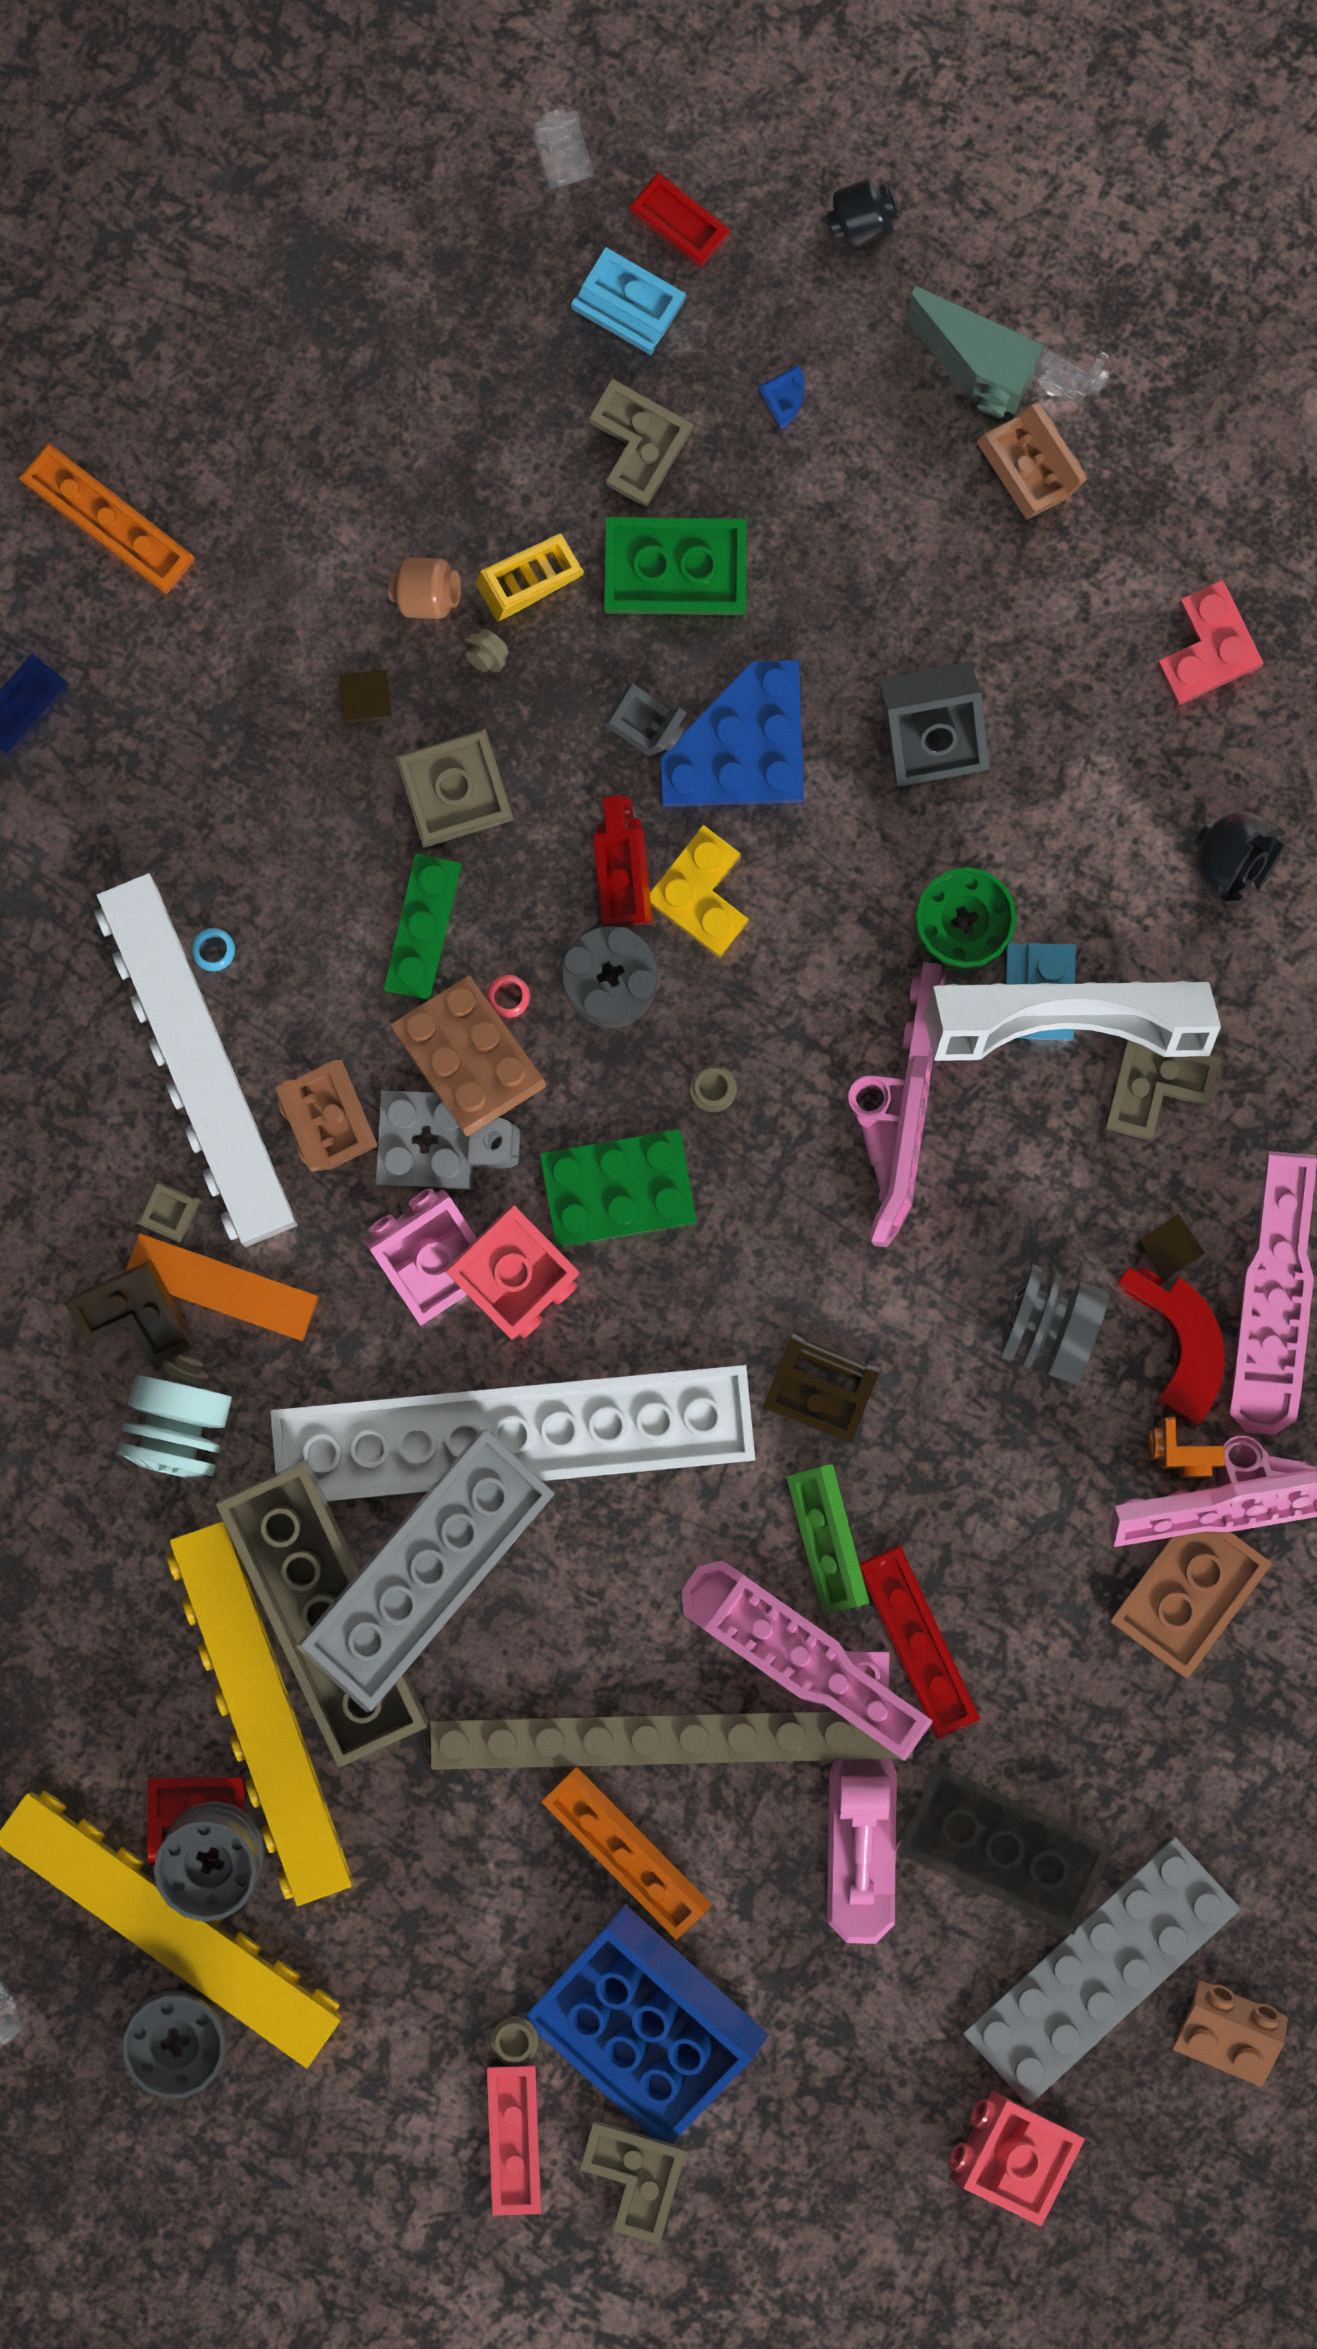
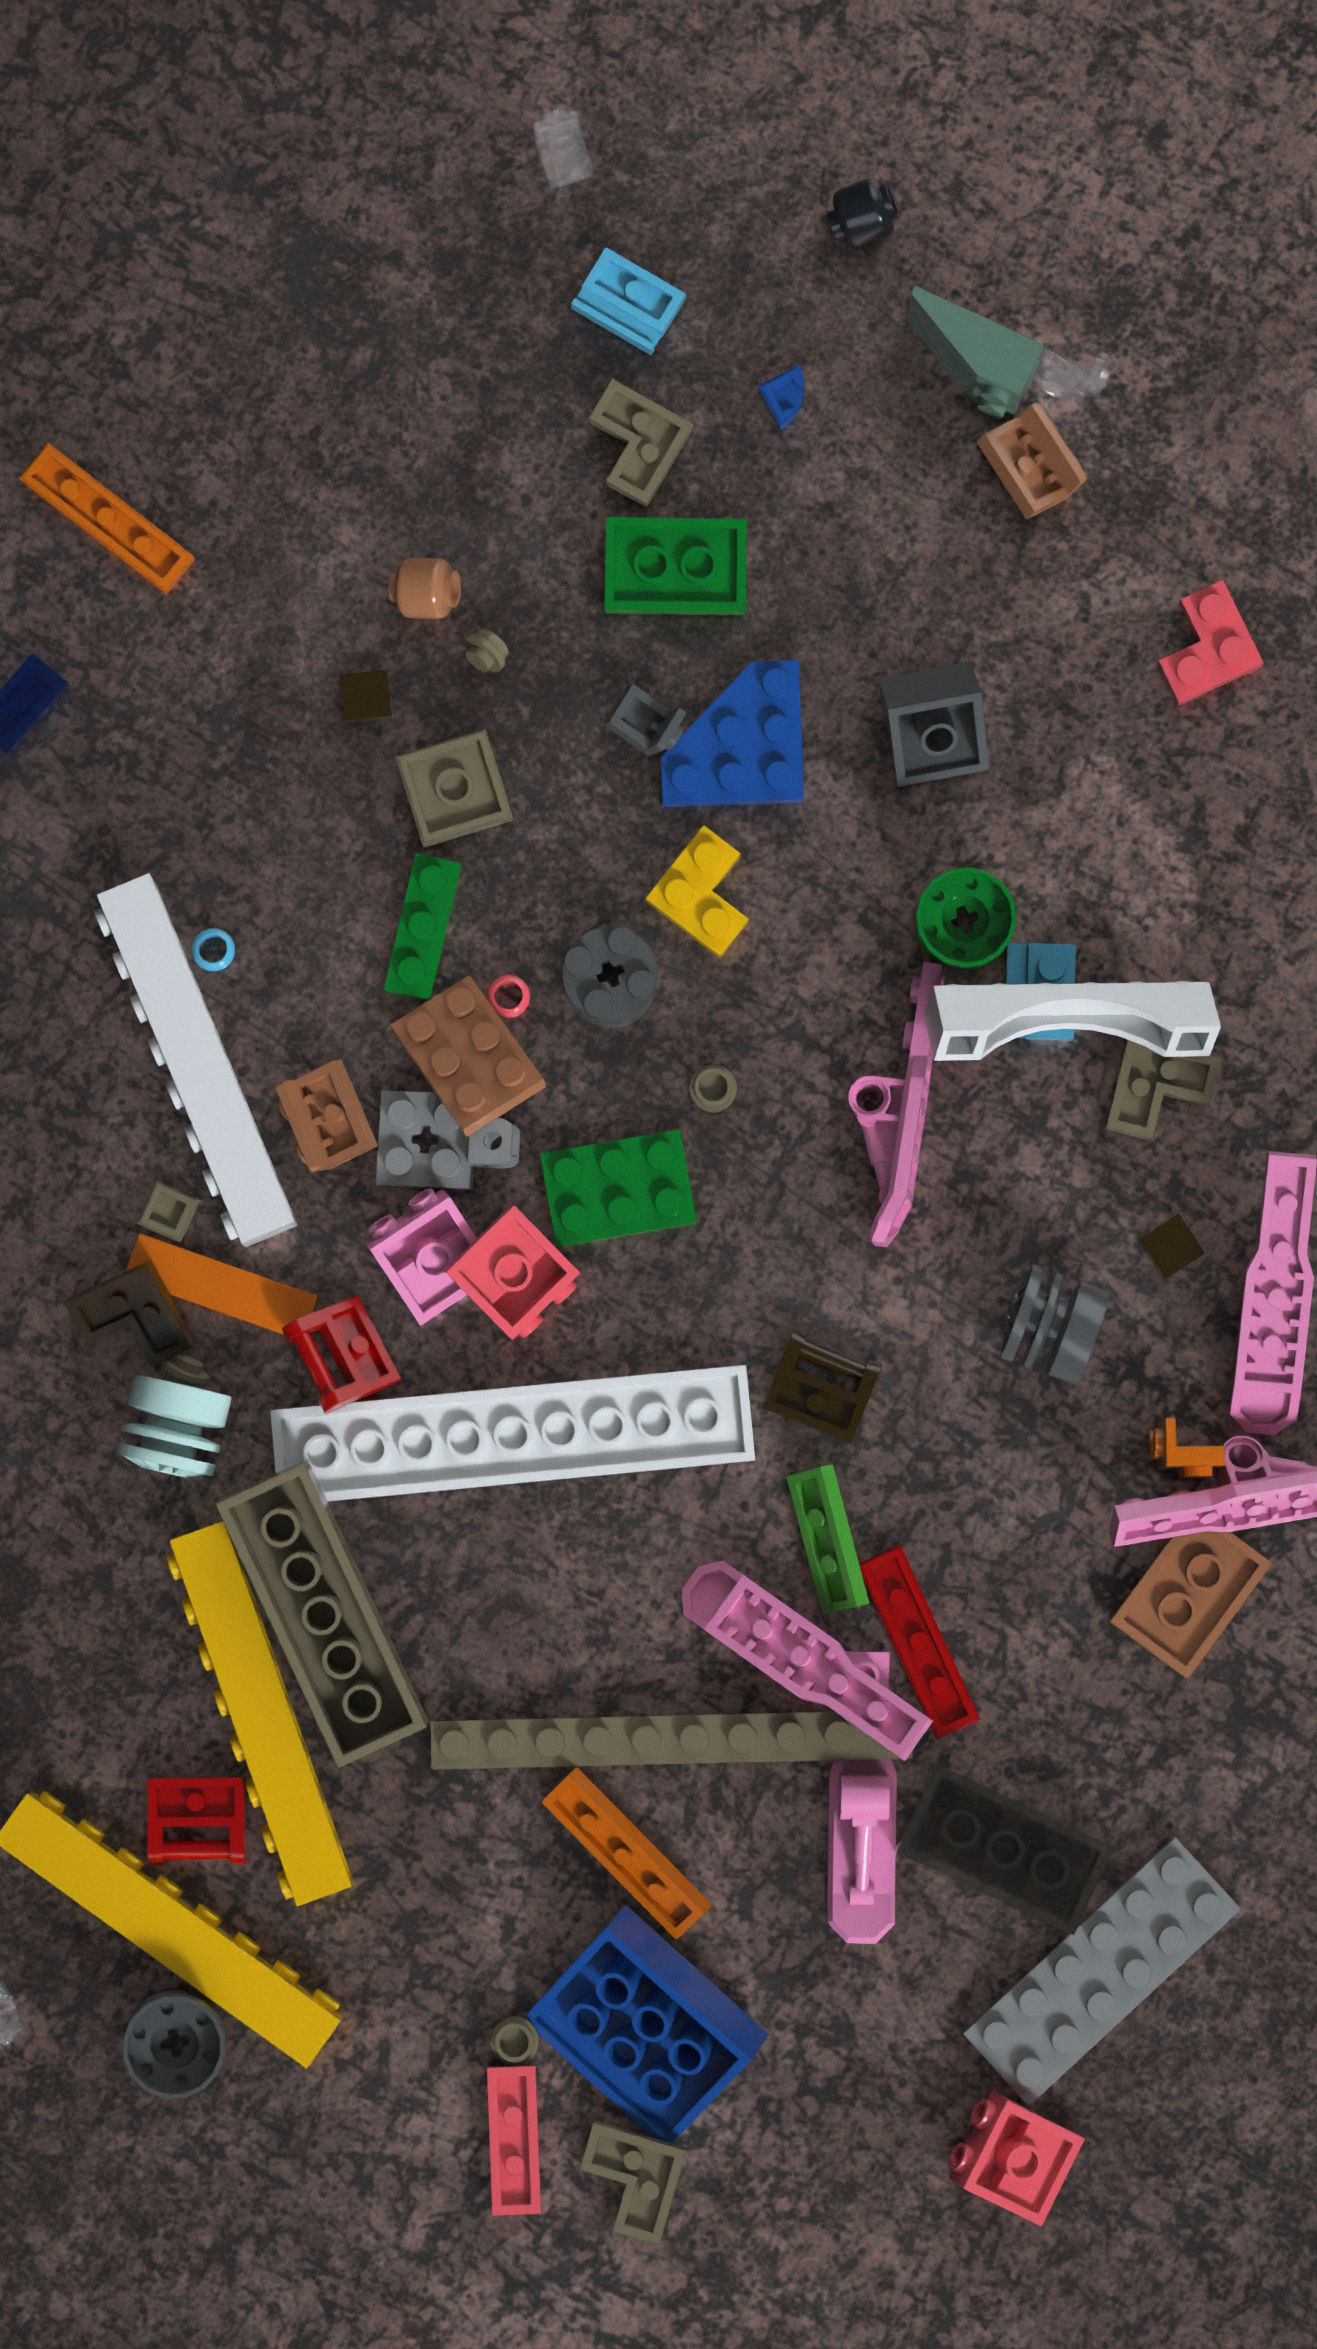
dark grey wheel [154,1801,265,1922] -> none
light grey plate [295,1429,555,1712] -> none
yellow slope [476,533,584,621] -> none
red hinge [593,795,653,927] -> none
red tile [629,172,730,269] -> none
red arch [1114,1266,1225,1427] -> none
nougat bracket [1173,1981,1288,2087] -> none
black cylinder [1195,811,1285,908] -> none
none -> red plate [282,1296,401,1414]

